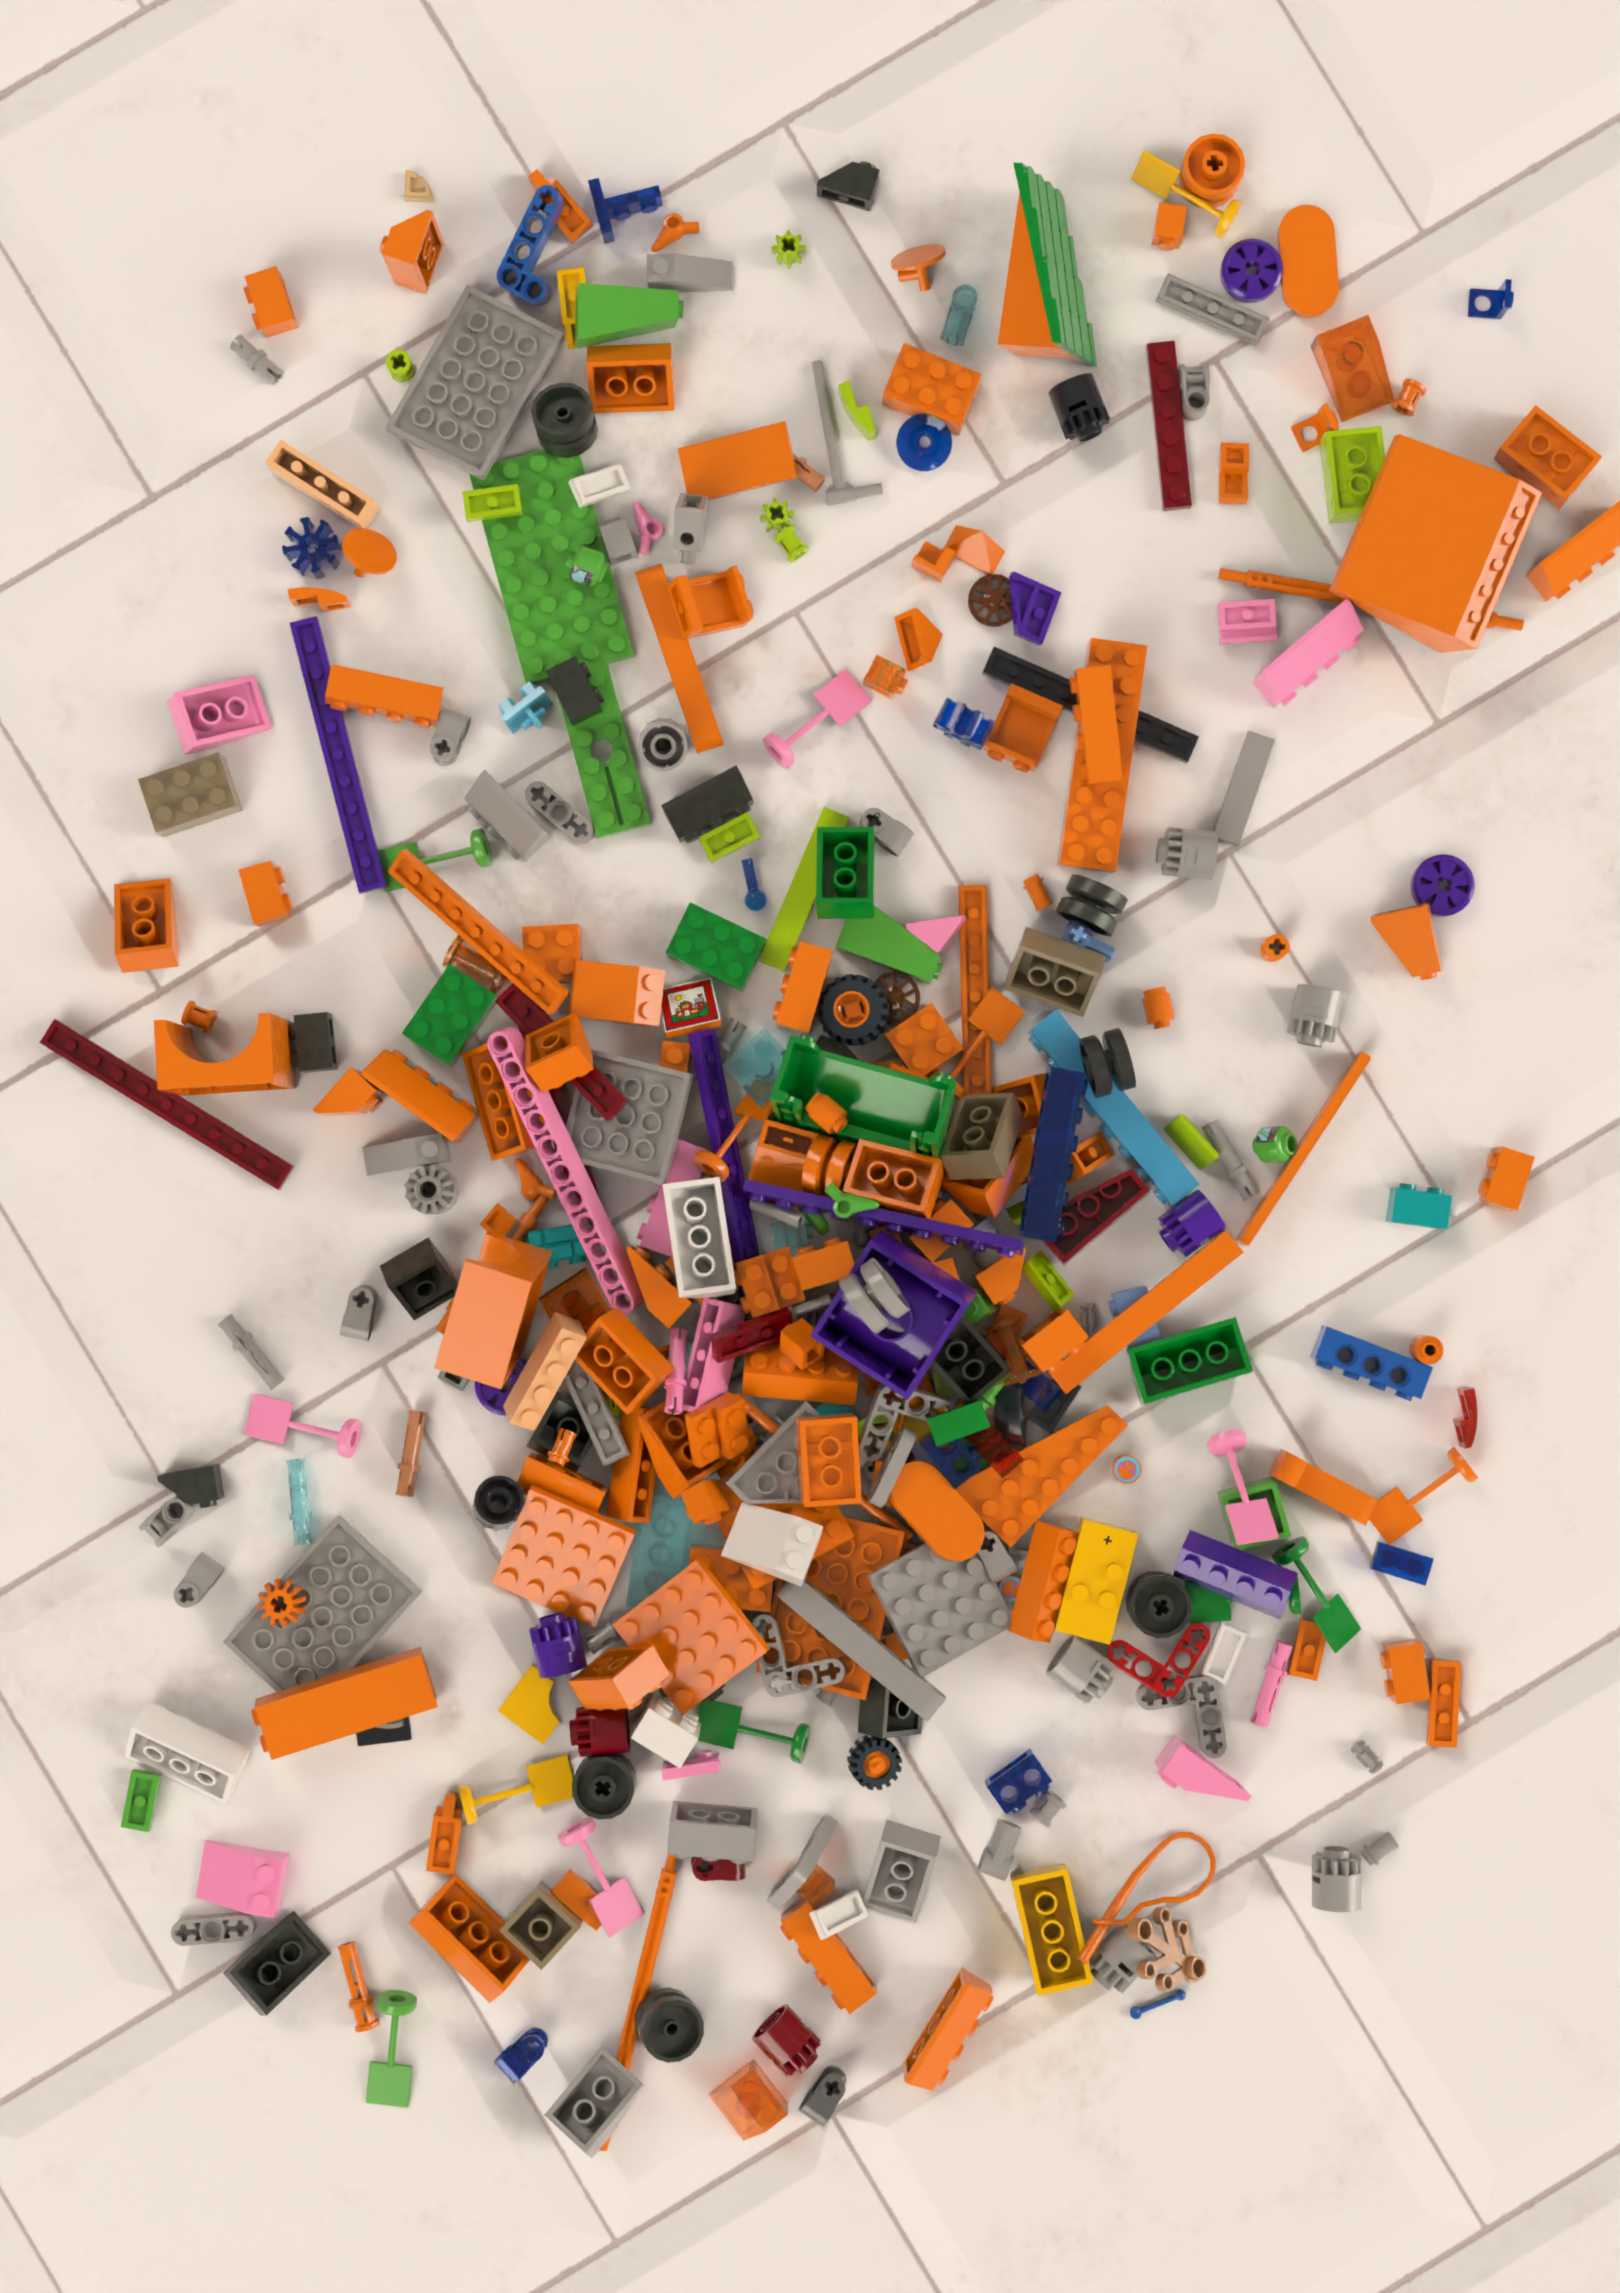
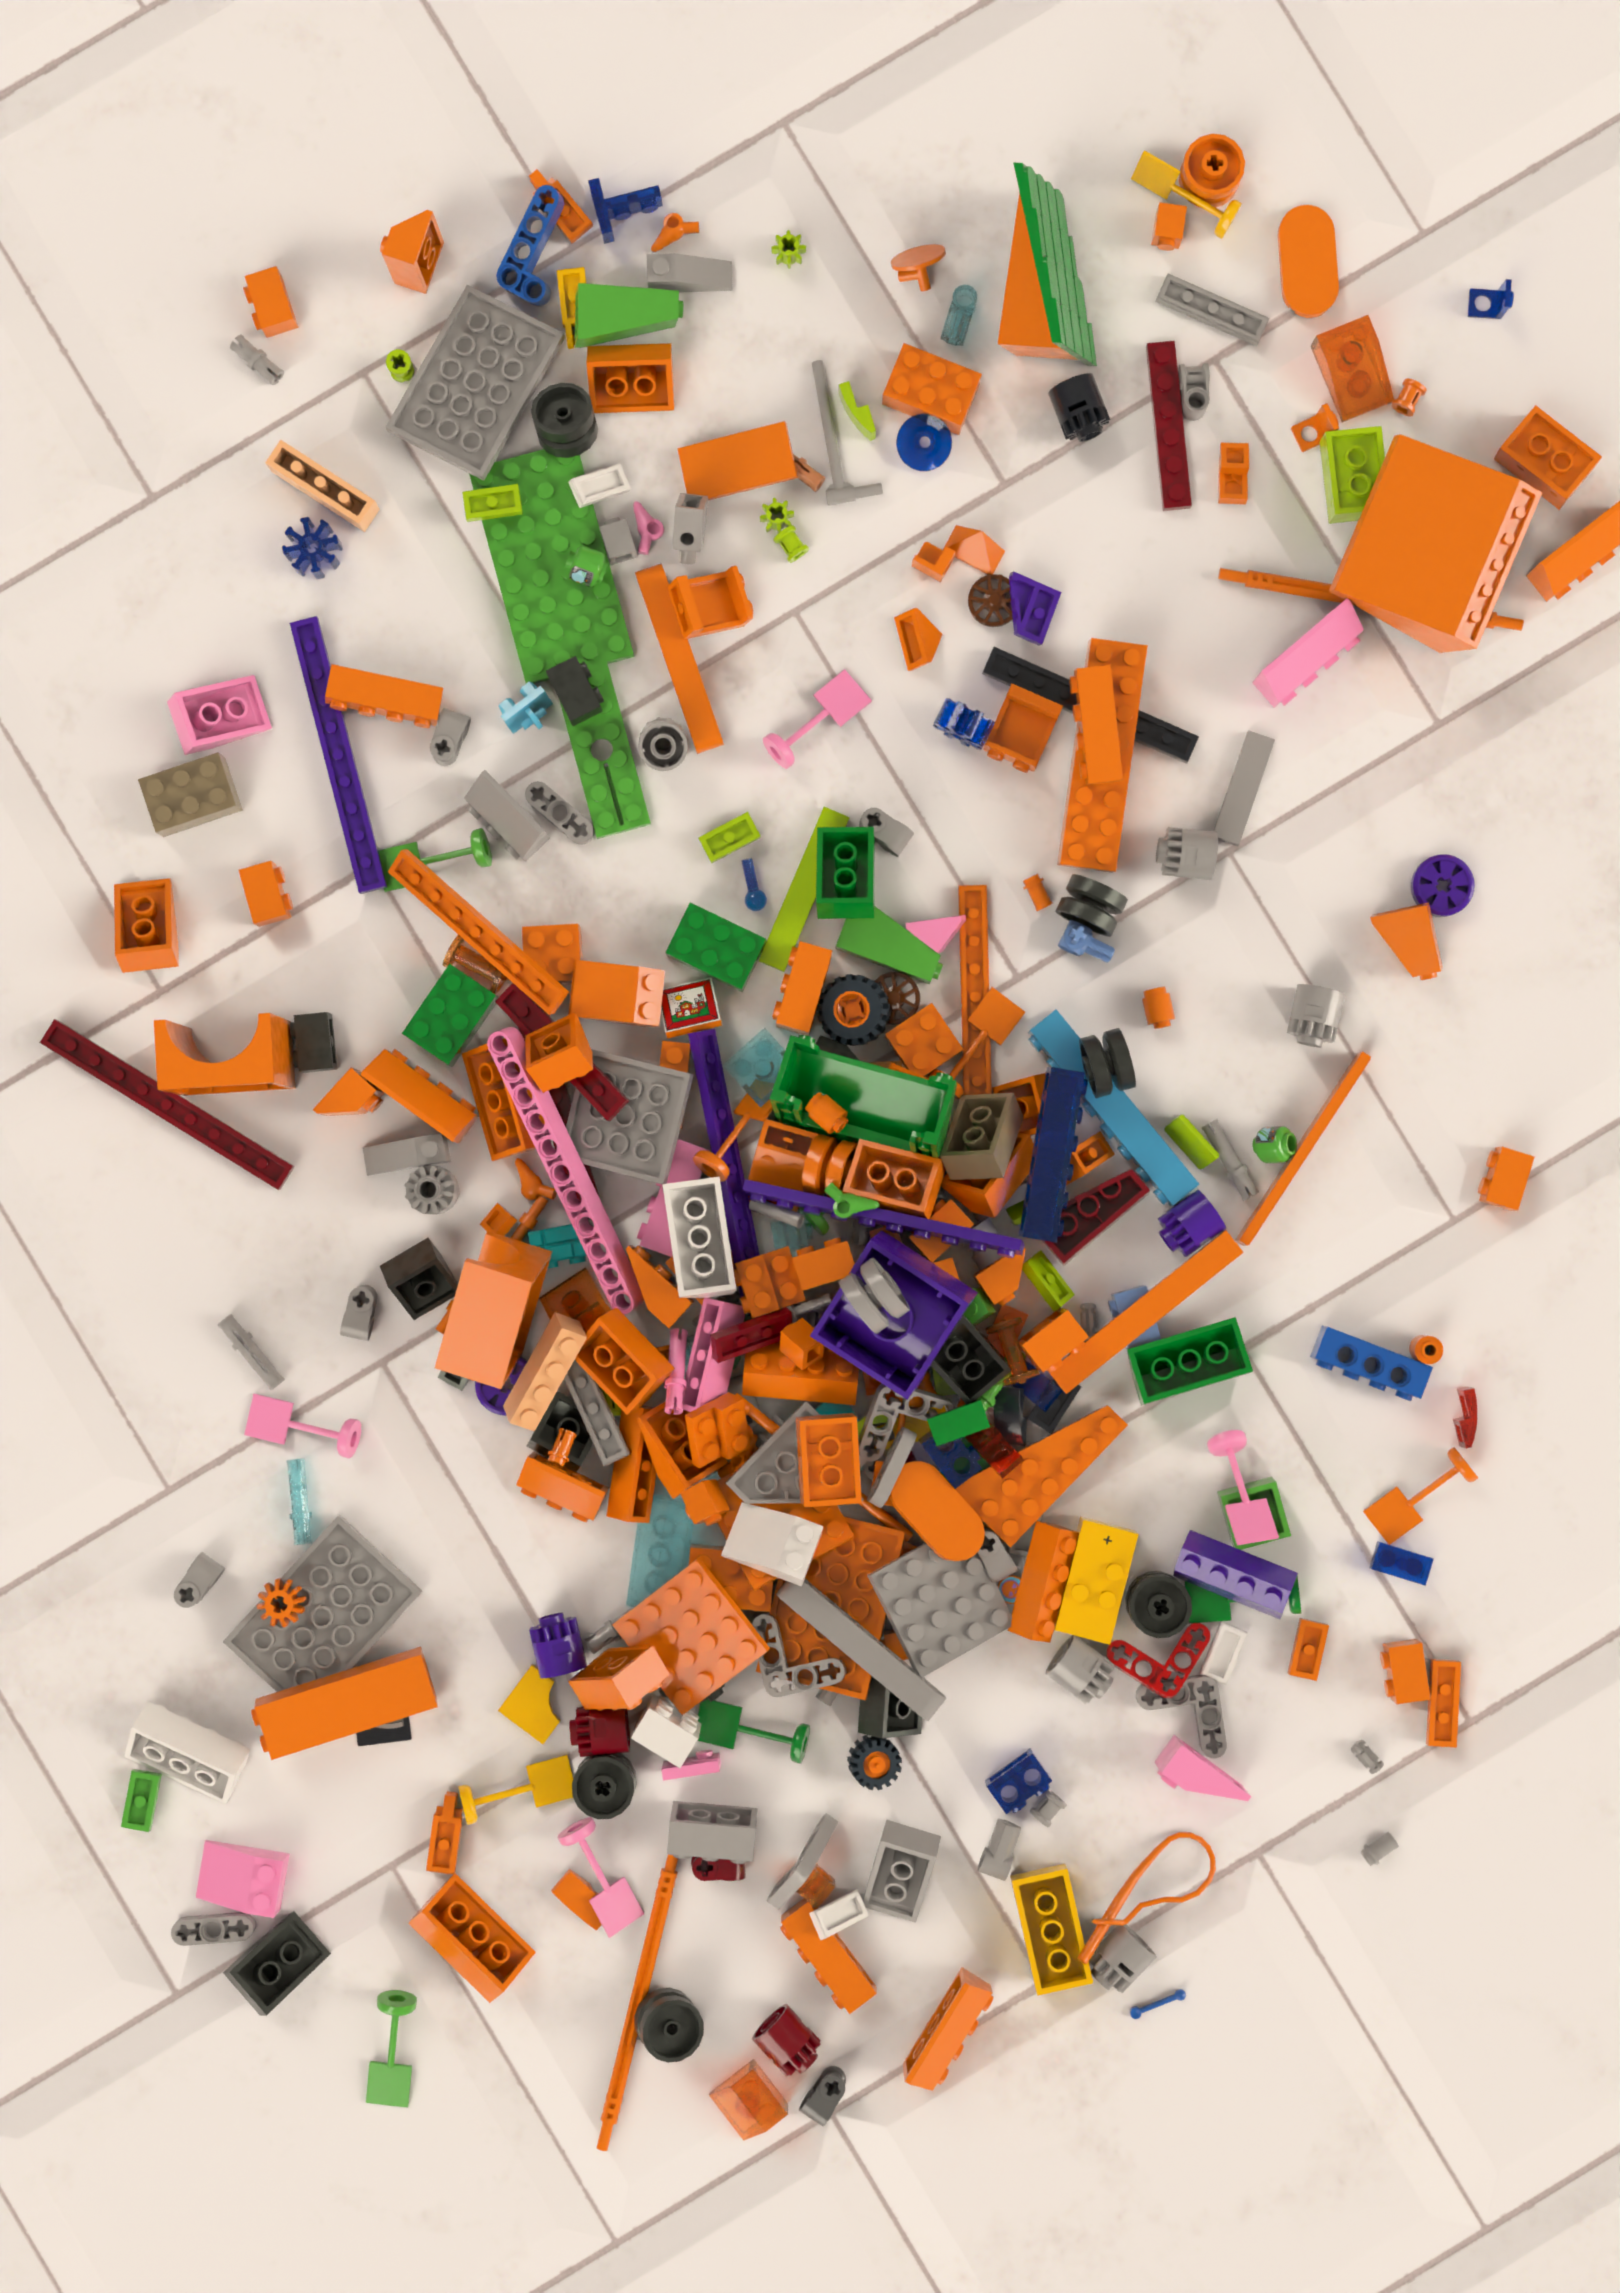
light grey piece [139,1496,194,1548] -> none
pearl dark grey slope [157,1464,225,1508] -> none
orange bush [181,1000,218,1034] -> none
orange slope [288,587,351,612] -> none
orange pin [338,1941,380,2032] -> none
orange shield [342,528,397,577] -> none
nougat pin [395,1410,427,1497] -> none
tan tile [404,170,433,202] -> none
black gear [472,1476,524,1532] -> none
orange plate [491,1485,637,1628] -> none
clear blue piece [494,2027,548,2084] -> none
dark tan brick [500,1881,583,1970] -> none
light grey slope [545,2046,644,2158] -> none
pearl dark grey slope [661,765,754,844] -> none
light grey pin [717,1017,747,1064] -> none
pearl dark grey slope [817,161,880,211] -> none
clear orange brick [863,655,908,700] -> none
dark tan brick [1003,927,1106,1017] -> none
tile [1112,1455,1141,1484] -> none
medium nougat plant [1127,1907,1207,1992] -> none
bright pink plate [1217,599,1277,645] -> none
dark purple wheel [1220,239,1283,303] -> none
bright pink pin [1250,1640,1293,1727] -> none
orange bush [1260,934,1290,962] -> none
orange beam [1268,1449,1378,1525] -> none
green piece [1272,1536,1361,1653] -> none
light grey gear [1312,1846,1362,1912] -> none
teal brick [1386,1183,1452,1229] -> none

